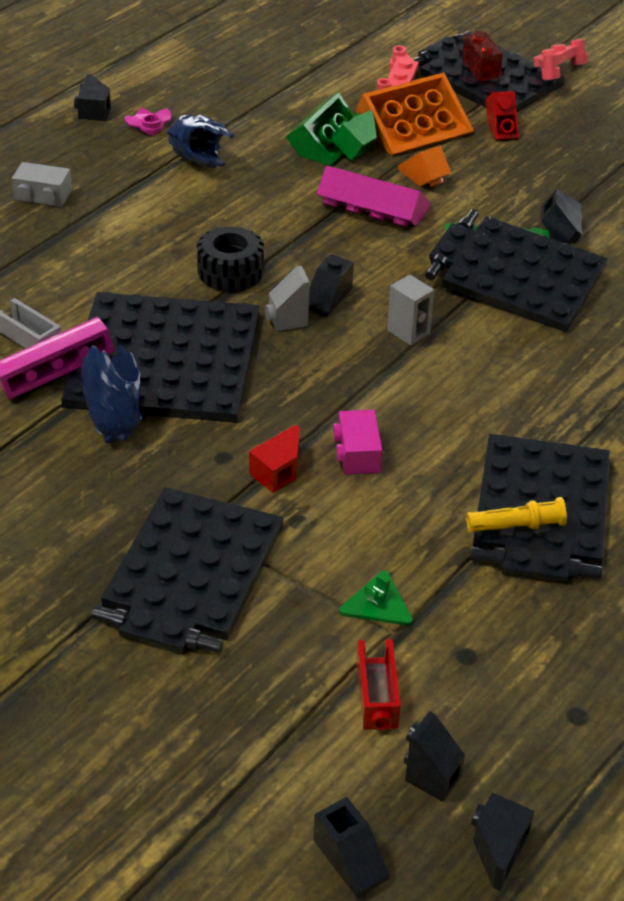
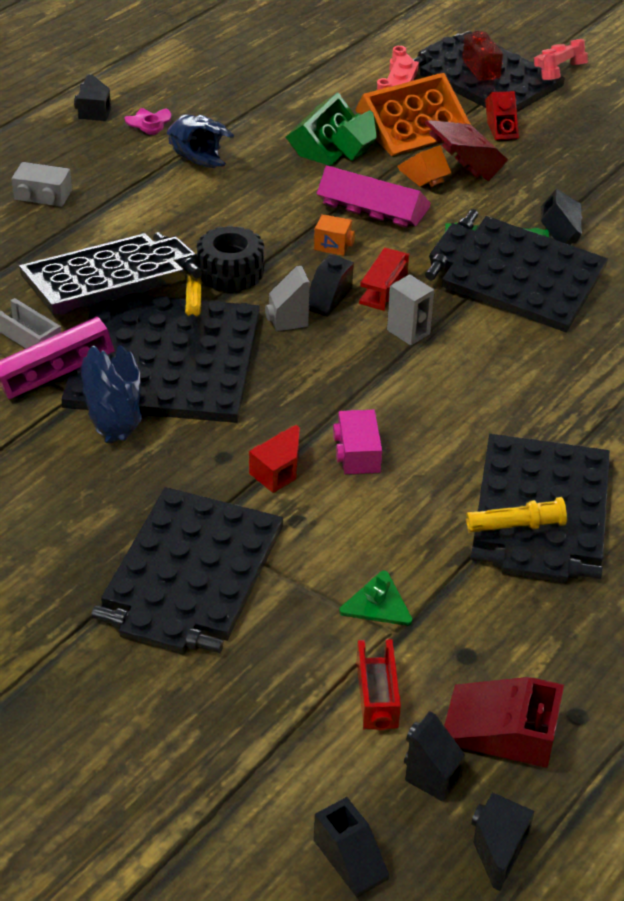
none -> black plate [19,232,202,315]
none -> yellow axle [185,274,202,317]
none -> orange brick [314,214,355,256]
none -> red window [359,247,409,311]
none -> dark red slope [424,120,508,182]
none -> dark red slope [444,677,564,768]

